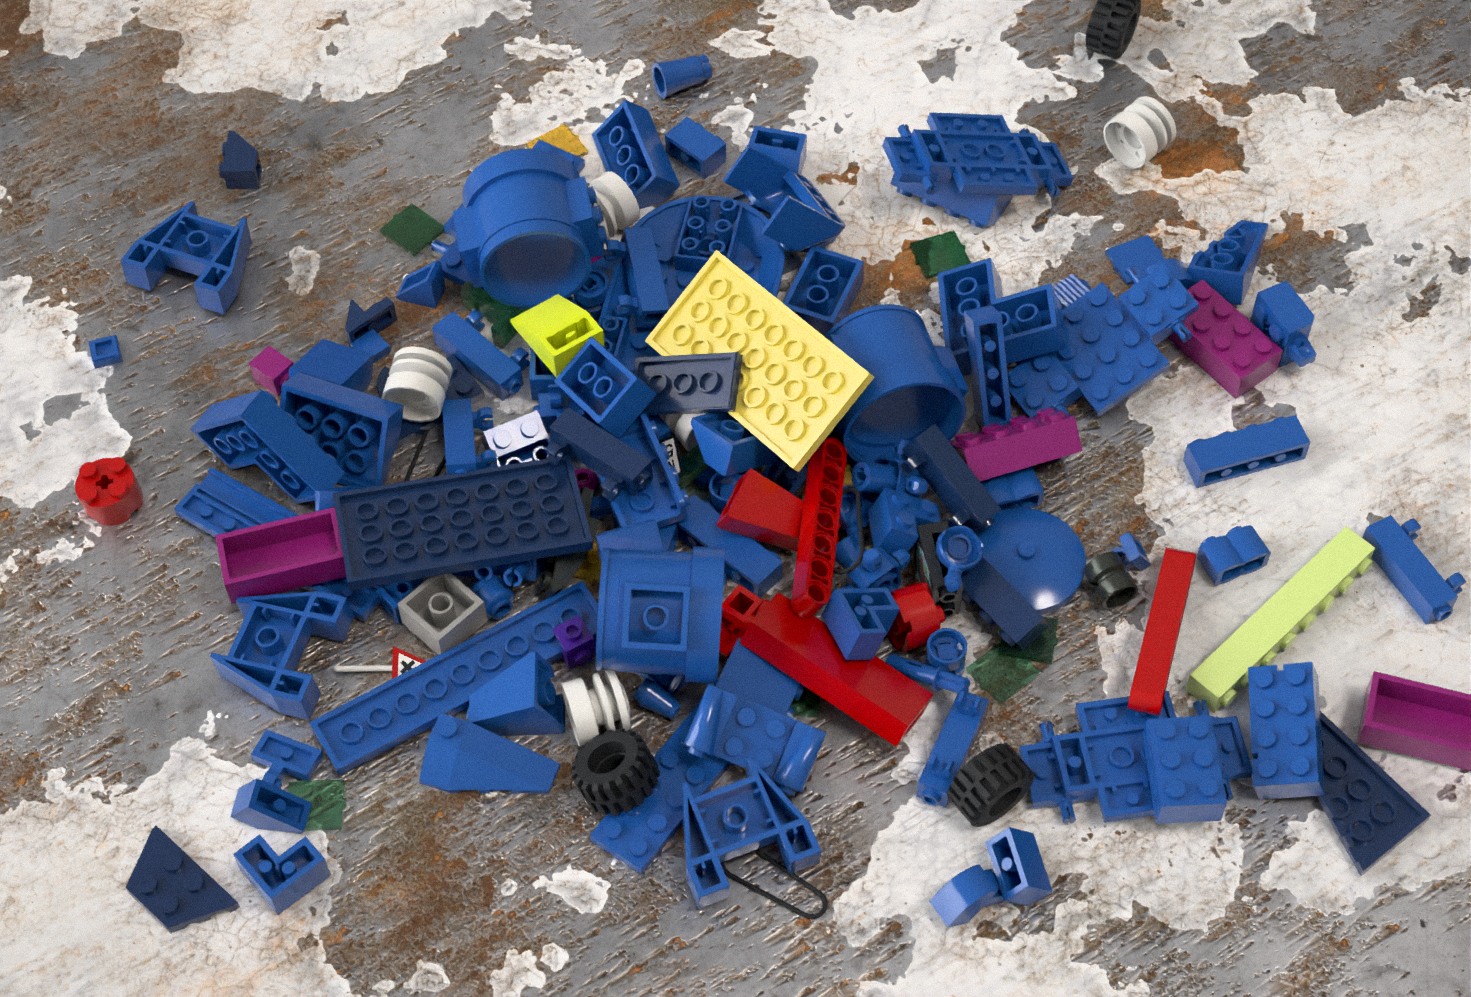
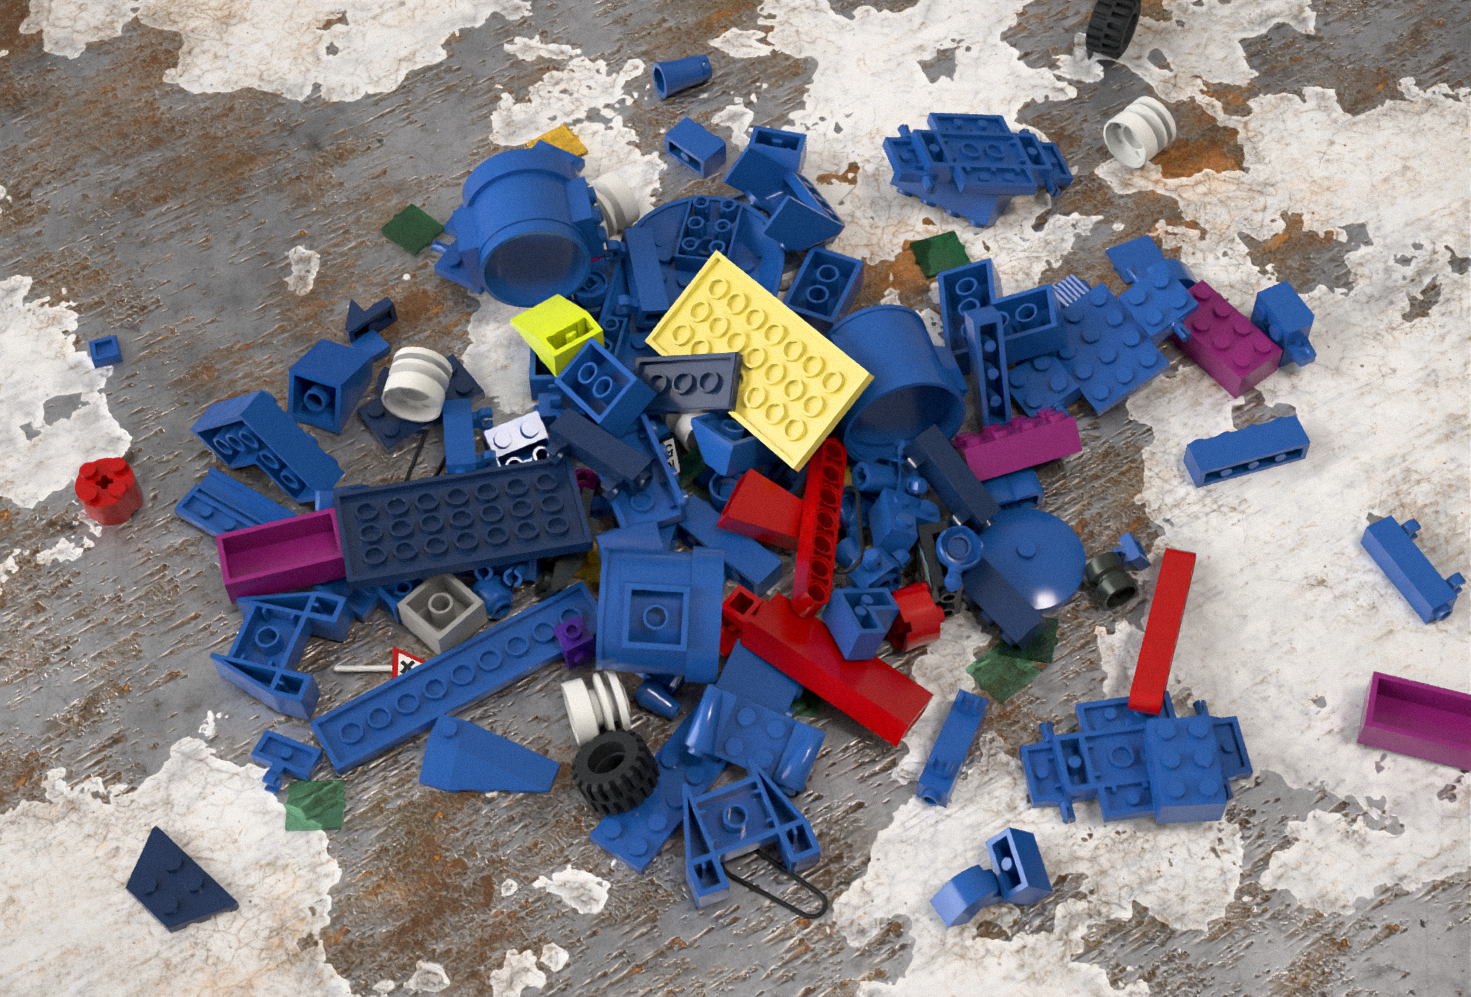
blue wedge [120,201,251,314] -> none
dark blue slope [219,131,262,189] -> none
blue slope [230,778,312,833] -> none
blue brick [233,834,331,915] -> none
magenta brick [249,345,294,397] -> none
blue slope [280,372,404,487] -> none
blue slope [396,260,446,309] -> none
blue brick [432,309,530,401] -> none
clear green bracket [460,281,531,350] -> none
blue slope [466,651,565,736] -> none
blue slope [592,100,680,209] -> none
blue axle [885,653,970,694] -> none
blue wheel [925,628,967,676] -> none
black tyre [947,743,1035,827] -> none
yellowish green brick [1185,526,1375,713] -> none
blue wedge [1187,220,1269,305] -> none
blue brick [1196,525,1271,585] -> none
blue piece [1248,662,1325,800] -> none
dark blue wing [1316,711,1431,876] -> none

